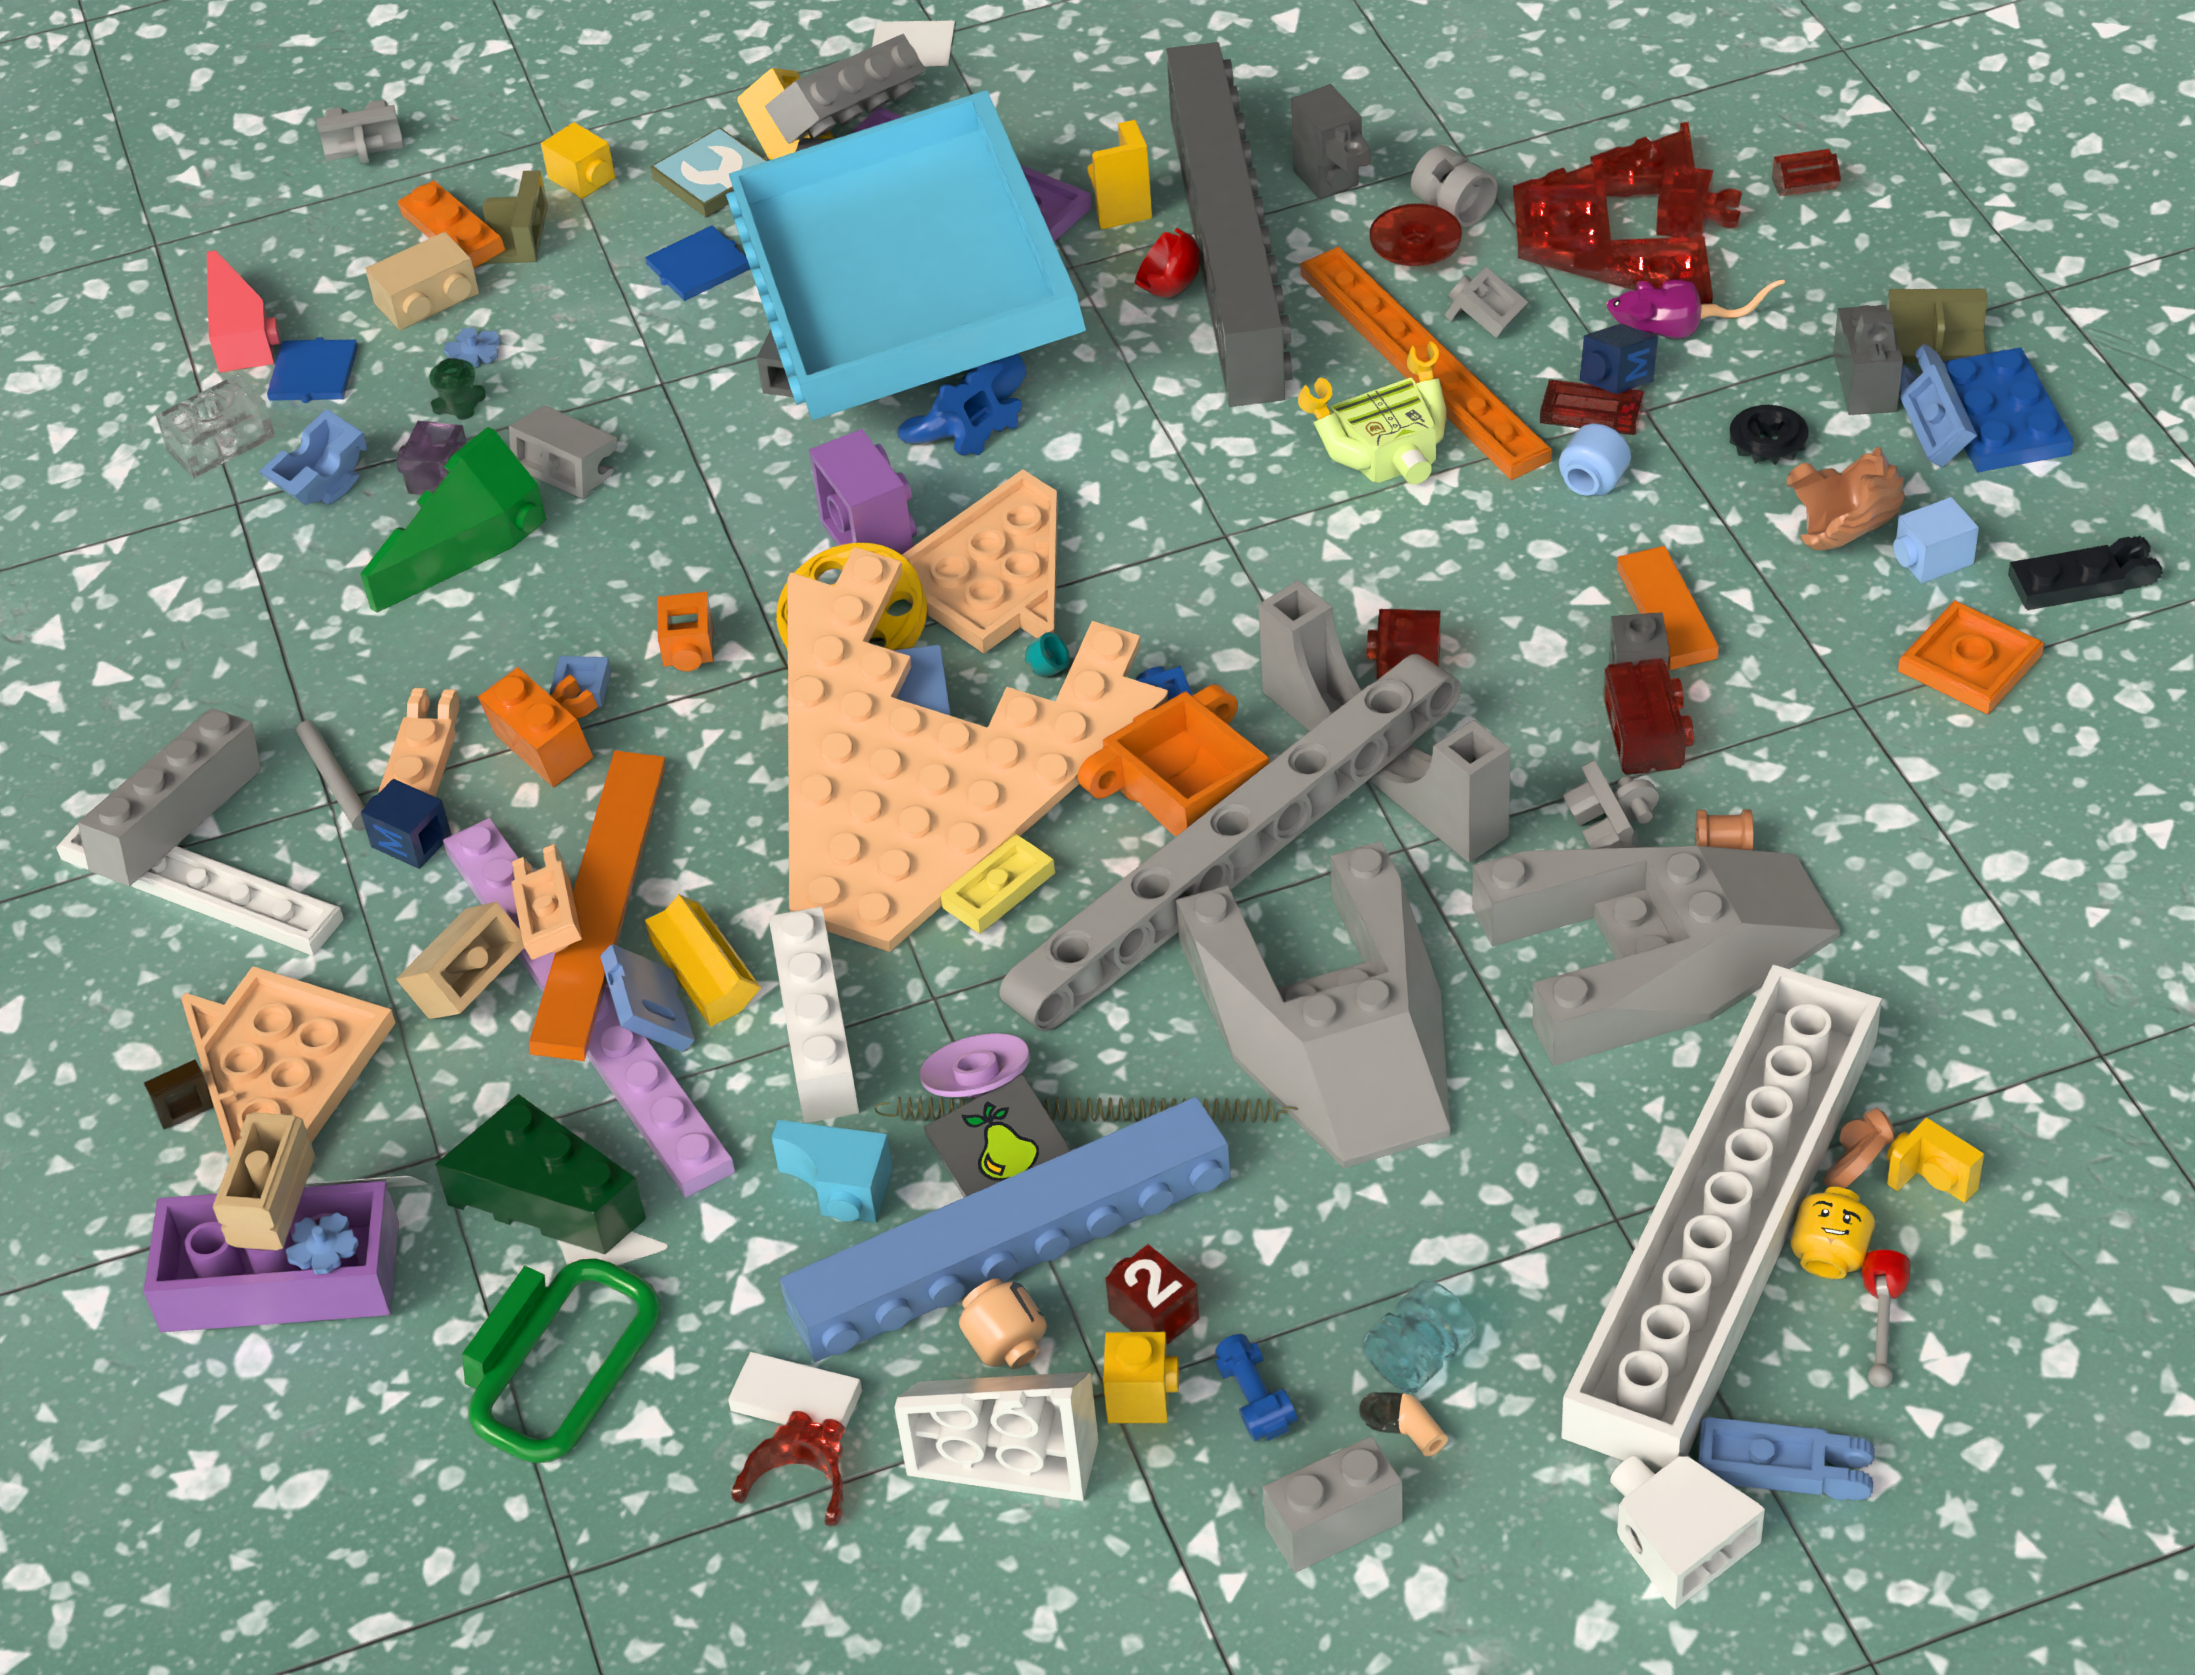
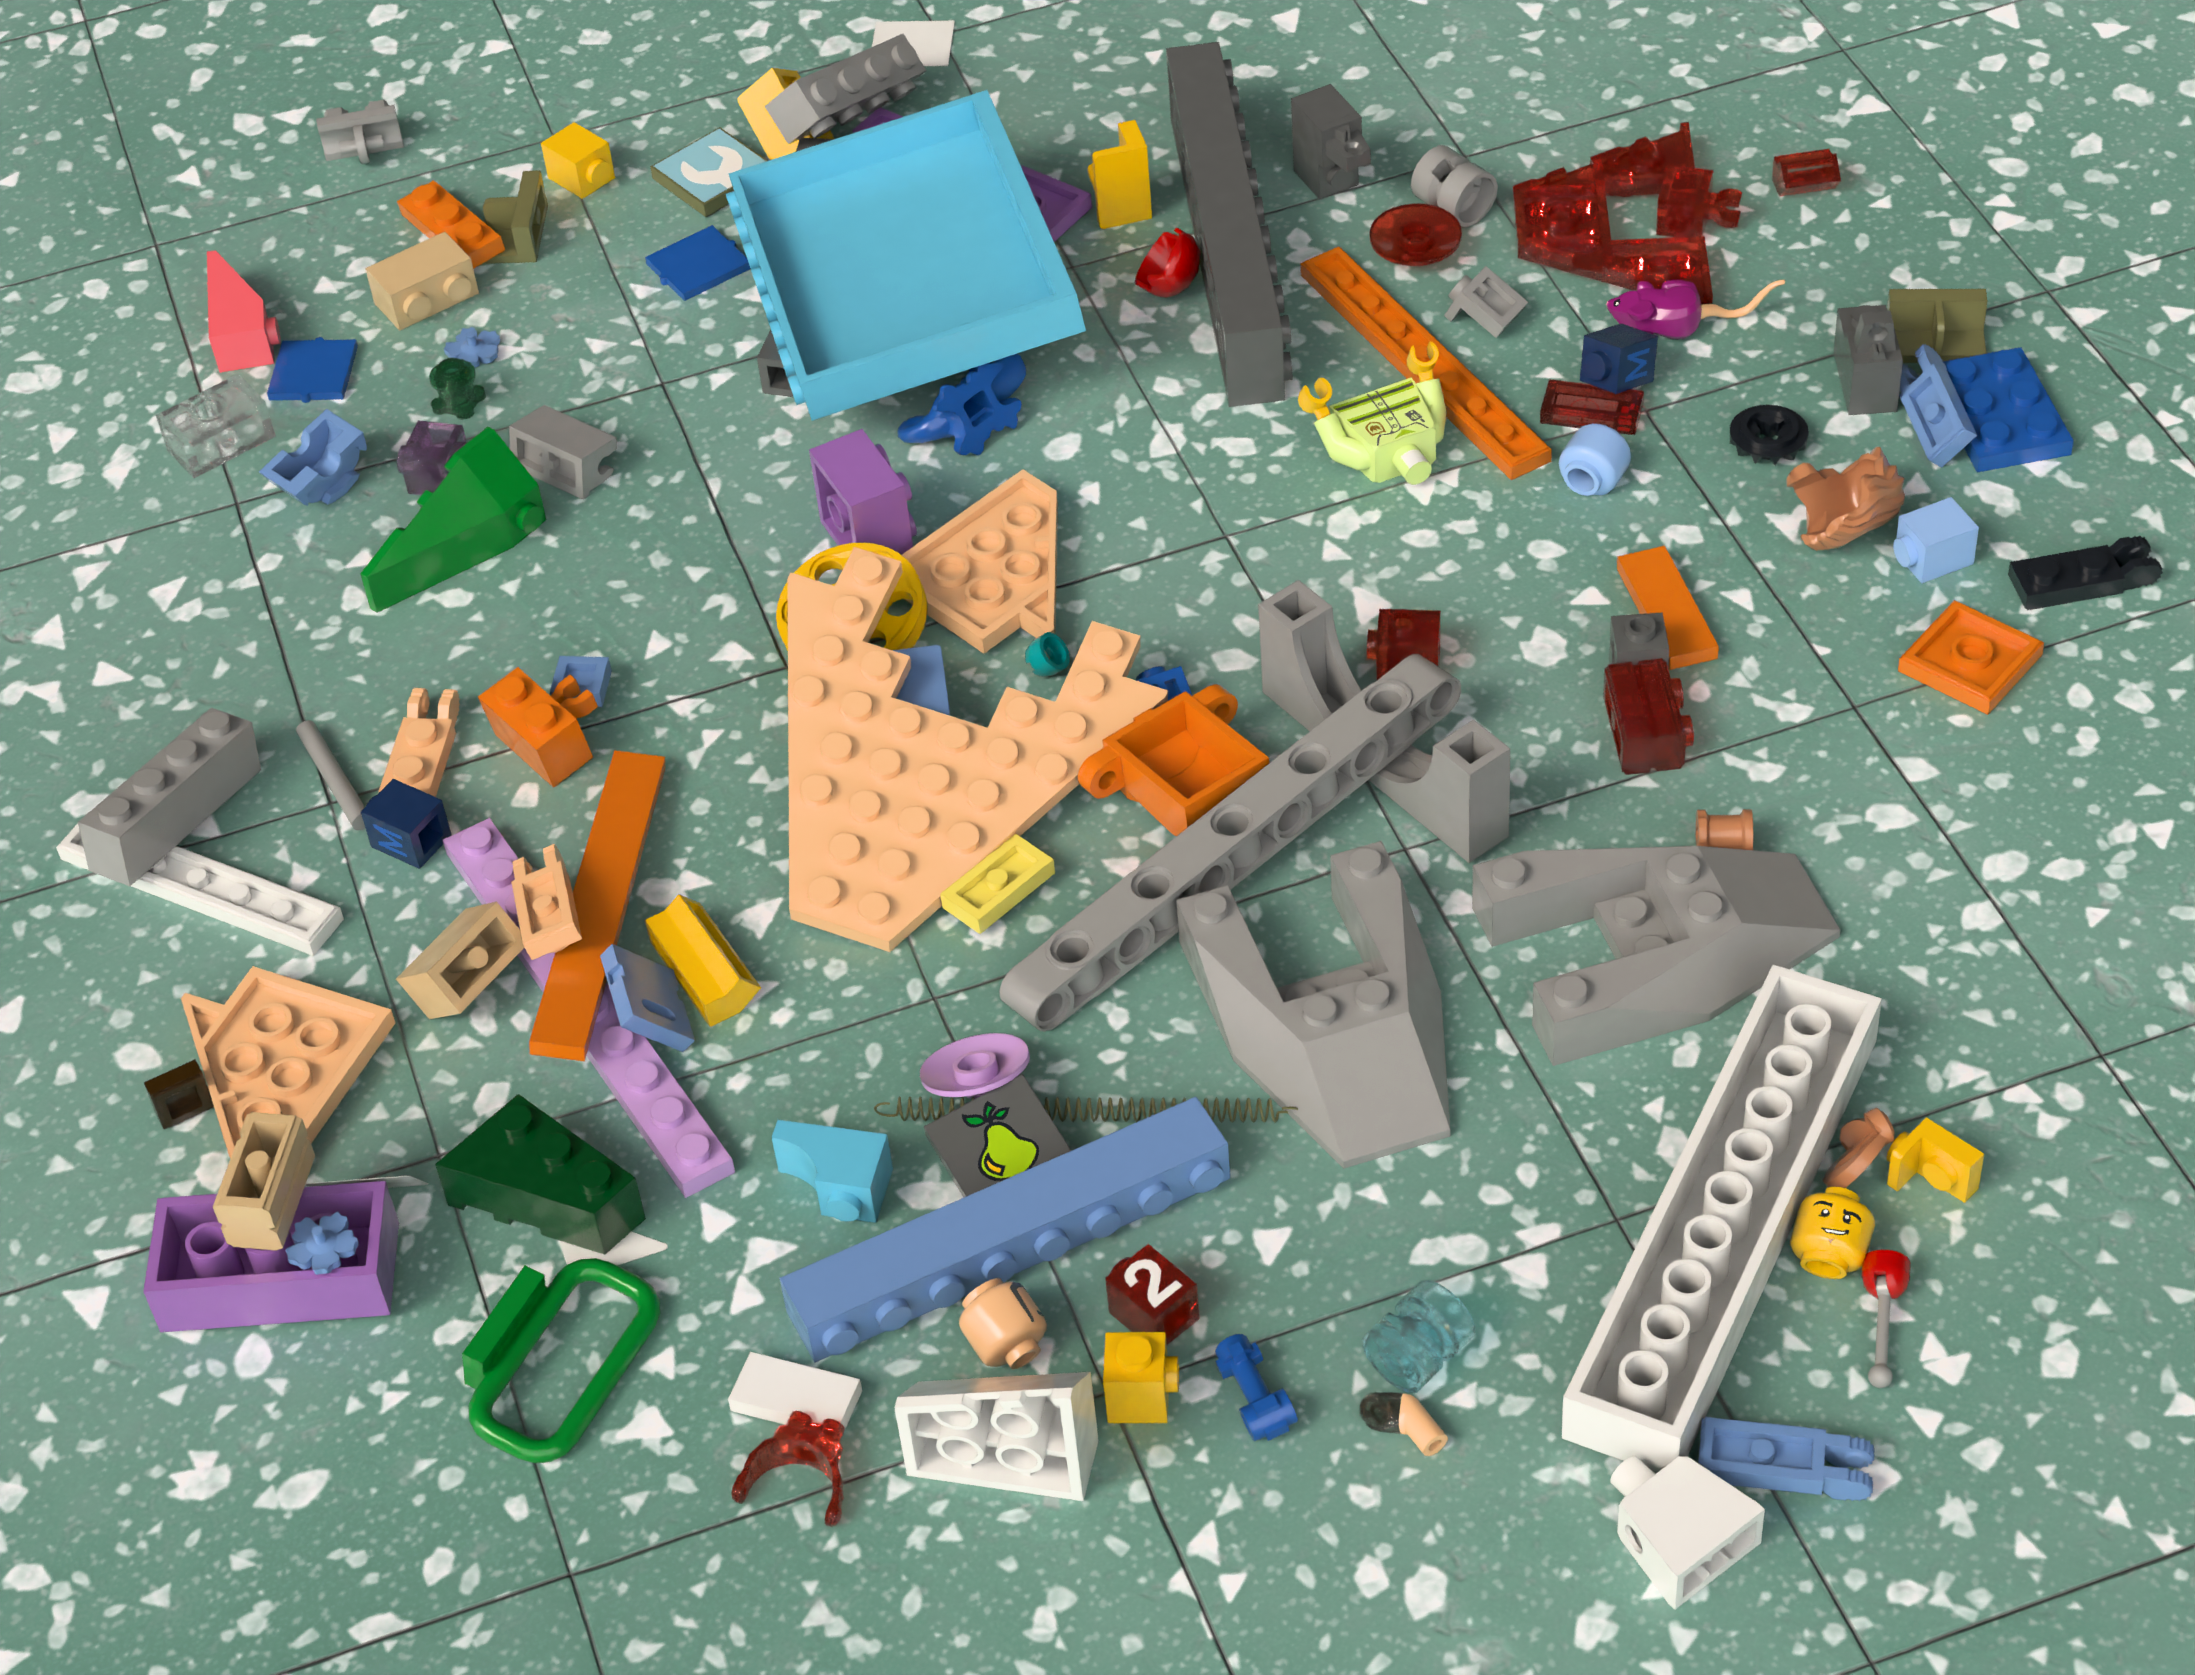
orange brick [657,591,714,672] -> none
white brick [769,907,859,1123] -> none
light grey brick [1263,1436,1403,1573] -> none
light grey hips [1563,760,1659,849] -> none

